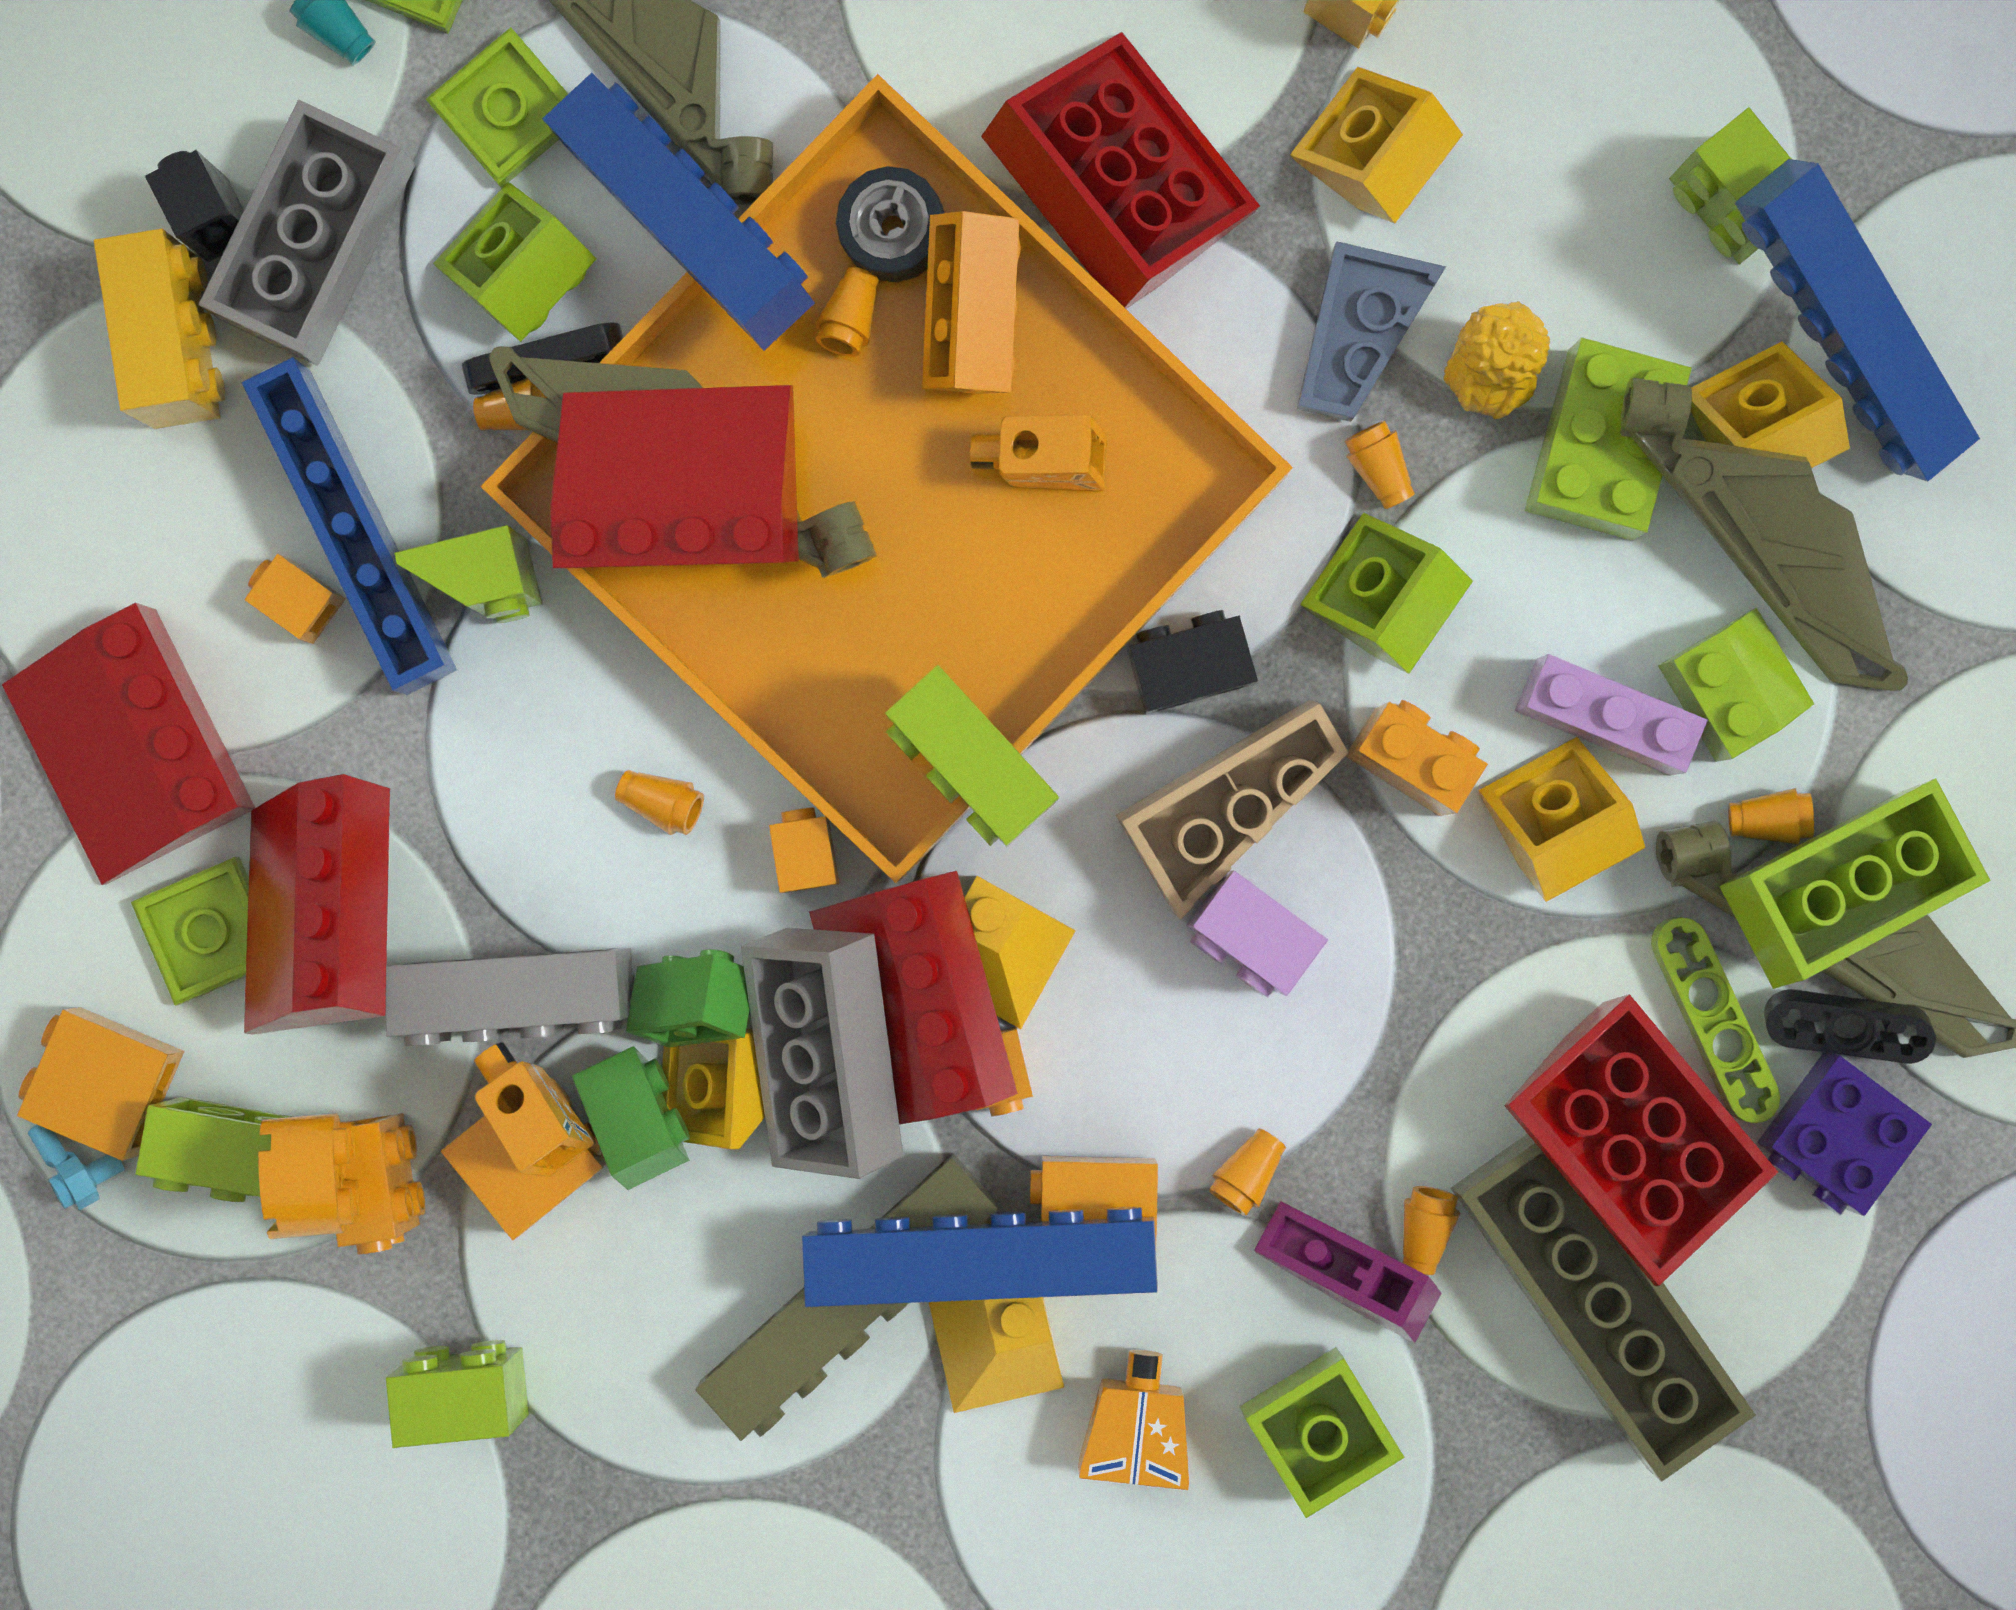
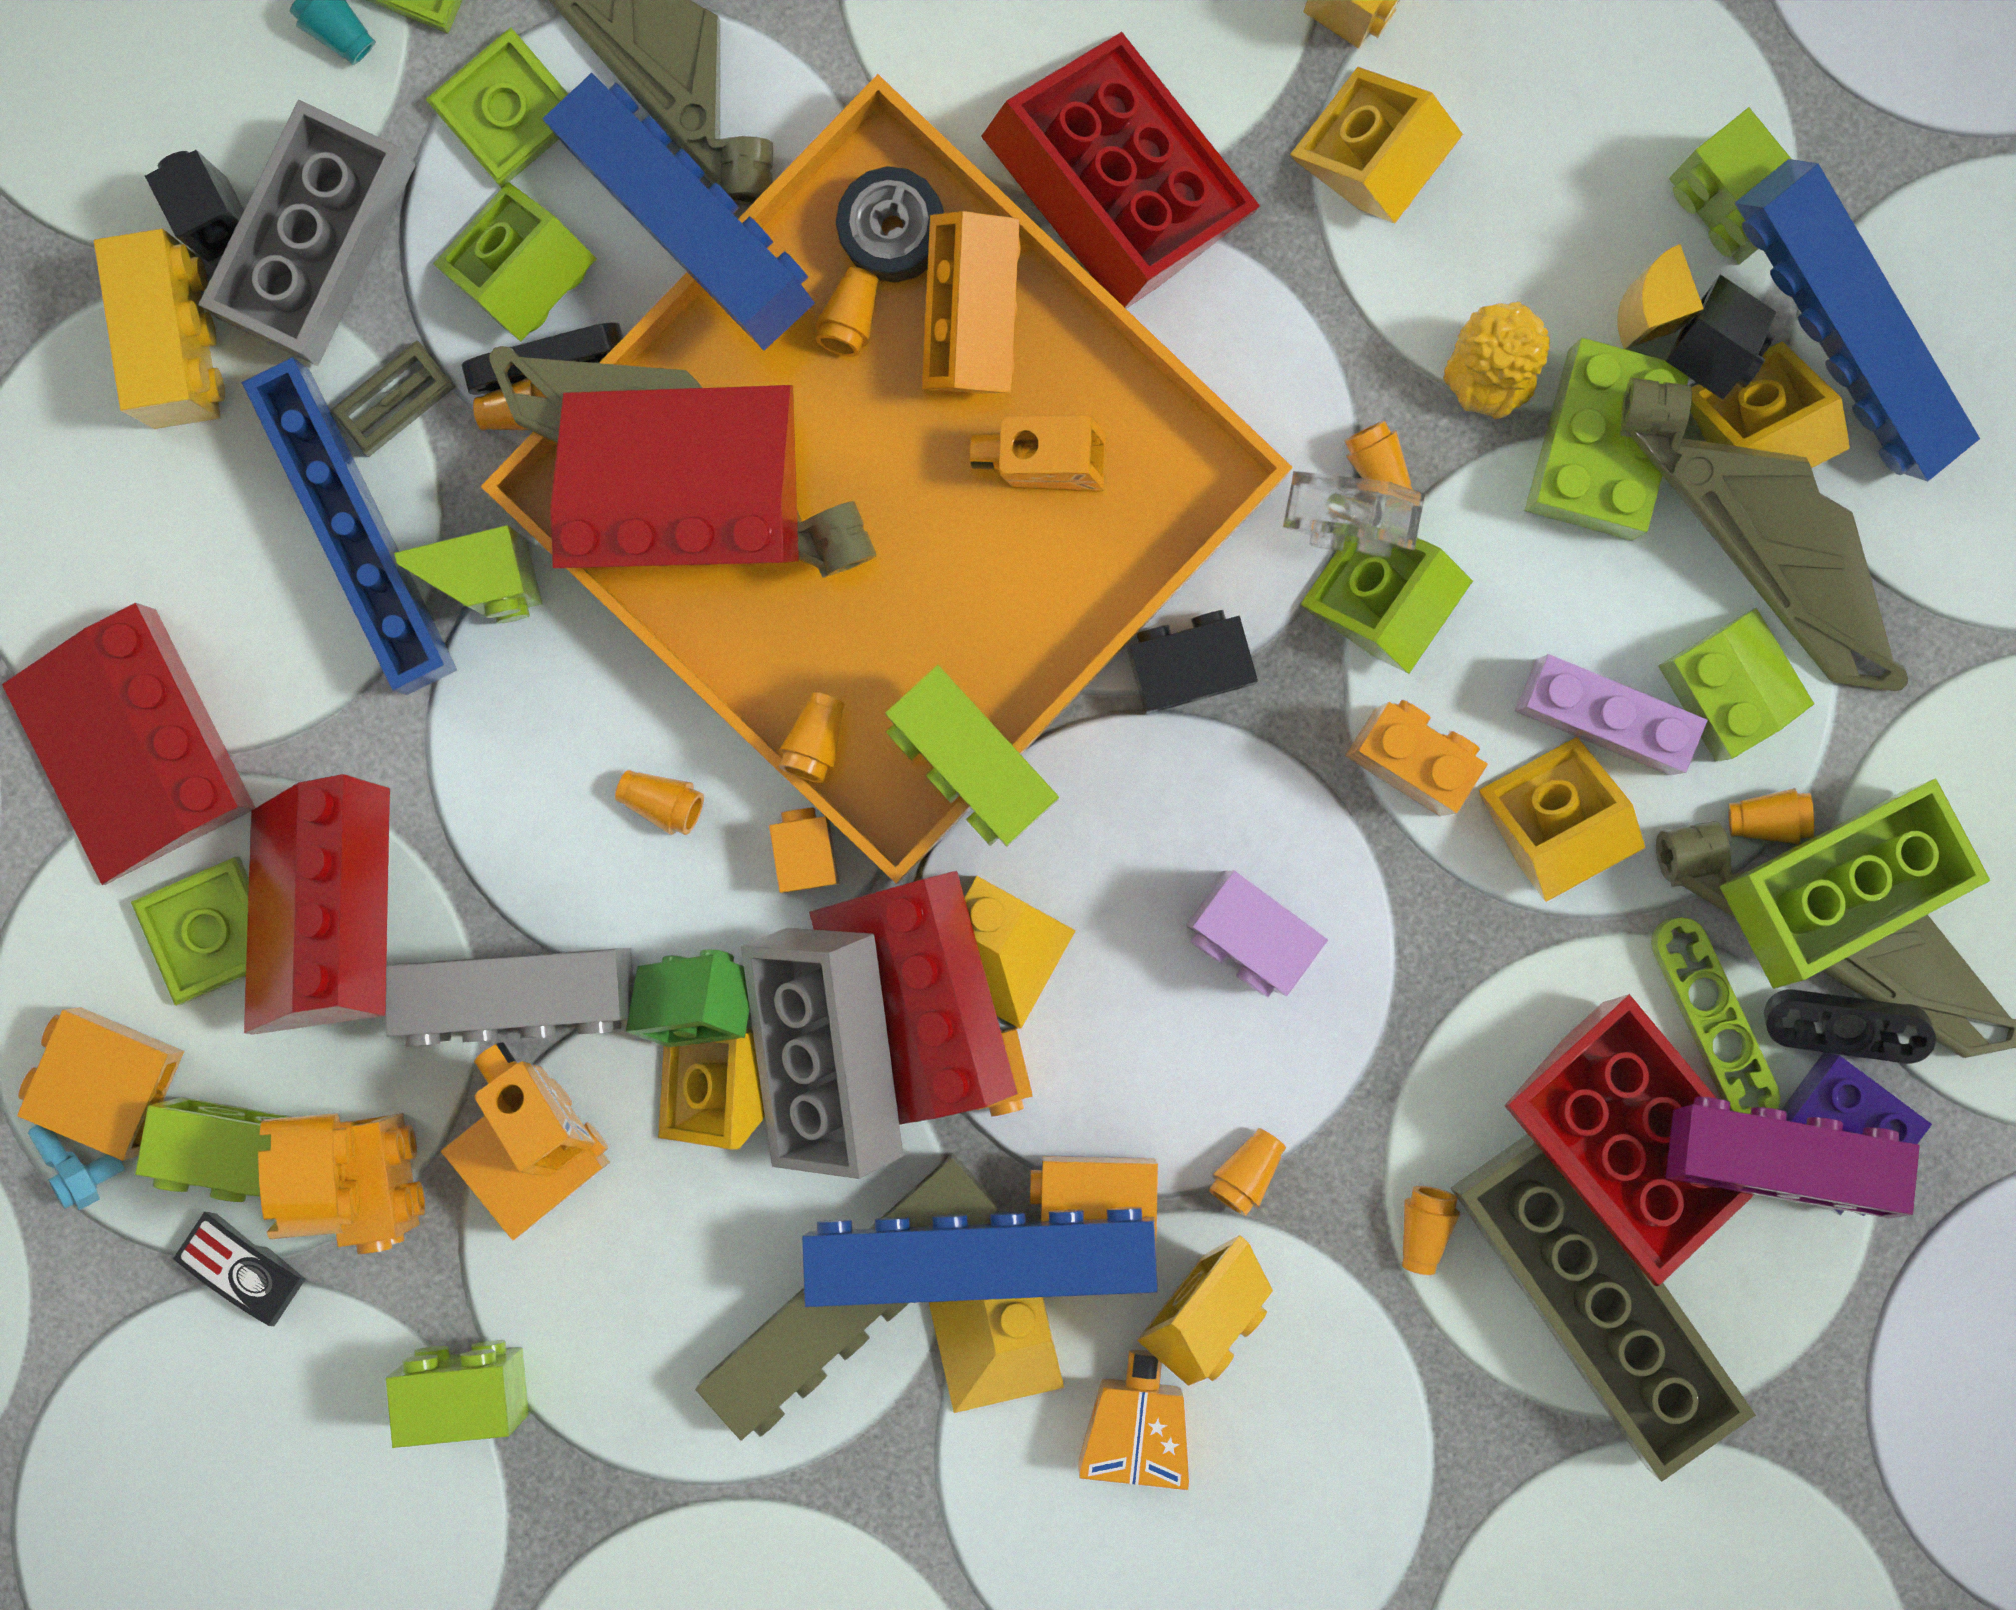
light orange brick [244,553,346,644] -> none
bright green brick [572,1046,690,1190] -> none
tan wedge [1115,700,1349,920] -> none
lime brick [1240,1347,1405,1518] -> none
magenta slope [1254,1201,1442,1343] -> none
sand blue wing [1297,241,1447,422] -> none
none -> slope [173,1211,306,1326]
none -> olive tile [330,340,456,457]
none -> light orange cone [779,692,845,783]
none -> yellow slope [1137,1235,1273,1386]
none -> clear brick [1283,471,1425,557]
none -> yellow brick [1617,244,1704,349]
none -> magenta brick [1665,1097,1920,1219]
none -> black brick [1666,274,1776,400]

